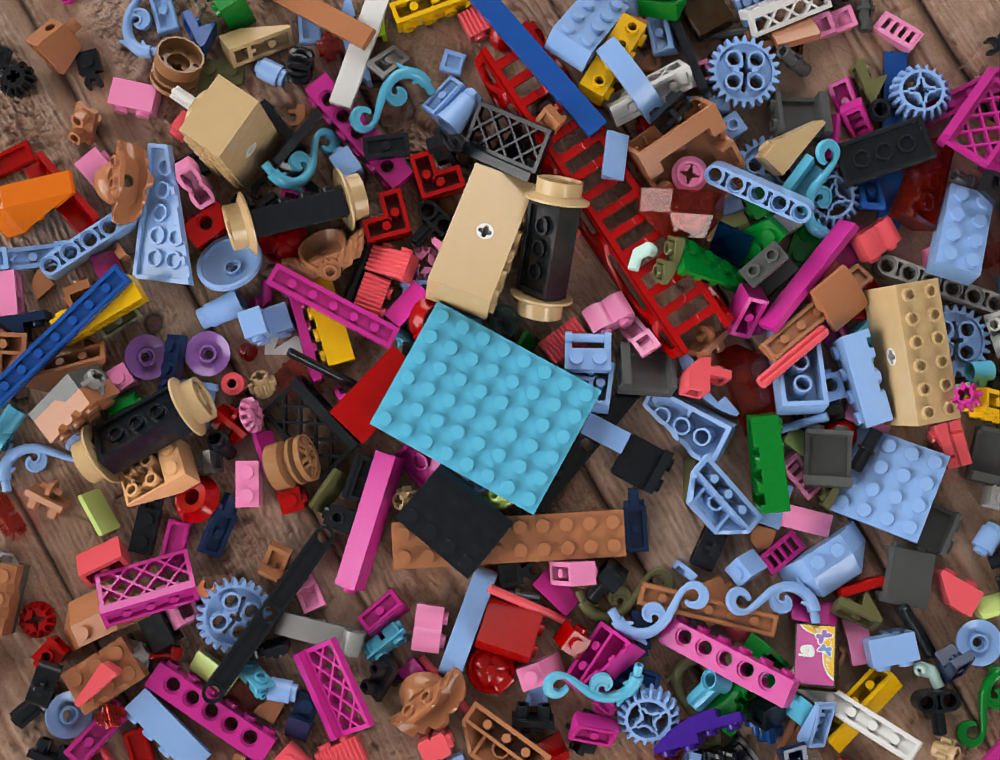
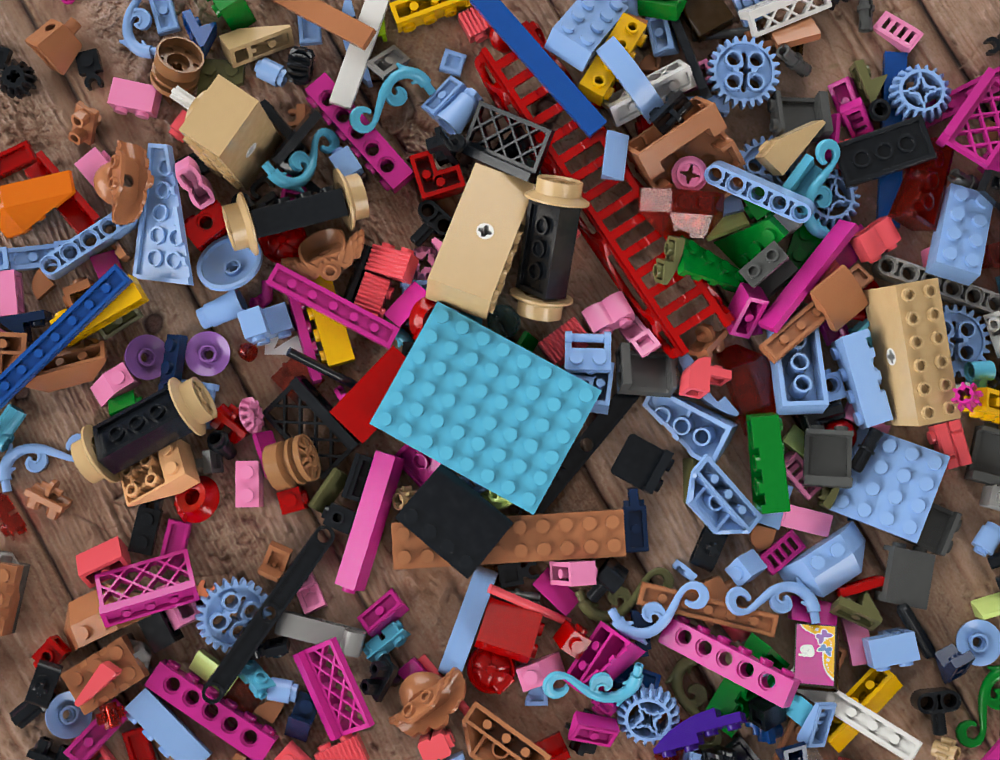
red gear [18,601,57,638] -> none
nougat piece [28,364,120,443] -> none
yellowish green slope [78,489,120,536] -> none
red hand [149,645,183,660] -> none
dark blue hinge [197,492,237,558] -> none
coral brick [221,372,248,397] -> none
tan gear [247,370,277,399] -> none
clear red gear [317,32,342,62] -> none
black plate [362,132,410,161] -> none
red brick [362,187,413,246] -> none
bright pink brick [411,602,449,654] -> none
black hips [512,701,555,741] -> none
nougat tile [535,104,567,135] -> none
light blue tile [580,413,631,454] -> none
light aqua arm [628,242,658,272] -> none
medium azure piece [686,669,733,712] -> none
piece [709,221,754,269] -> none
light blue brick [723,110,748,141] -> none
coral axle [756,325,829,388] -> none
light blue bar [781,412,829,434] -> none
bright pink slope [812,4,858,39] -> none
blue slope [855,178,886,212] -> none
light aqua arm [913,661,944,689] -> none
coral slope [934,567,984,617] -> none

